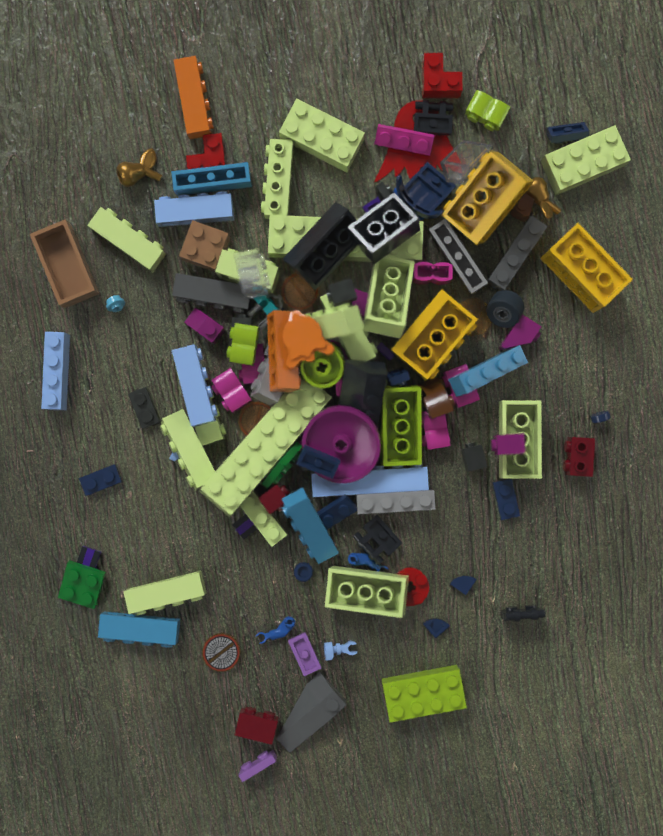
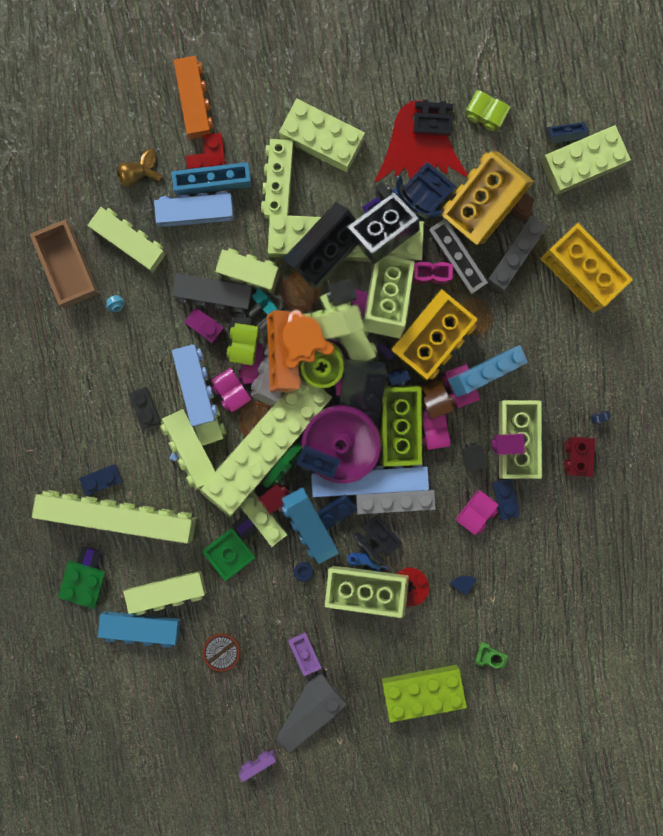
light blue brick [41,332,70,411] -> none
medium nougat brick [179,220,230,272] -> none
clear brick [234,249,271,299] -> none
dark red brick [234,707,279,745] -> none
blue arm [255,616,295,644] -> none
light blue piece [324,641,357,661] -> none
dark pink plate [374,124,434,155] -> none
red brick [422,53,463,99] -> none
dark blue tile [423,618,450,639] -> none
clear slope [440,140,494,185] -> none
black wheel [486,290,525,328] -> none
magenta slope [499,314,542,350] -> none
black plate [501,604,546,622] -> none
pearl gold piece [526,177,561,219] -> none
none -> yellowish green brick [32,490,196,543]
none -> green plate [202,527,256,581]
none -> dark pink brick [455,490,498,535]
none -> bright green plate [475,642,508,669]

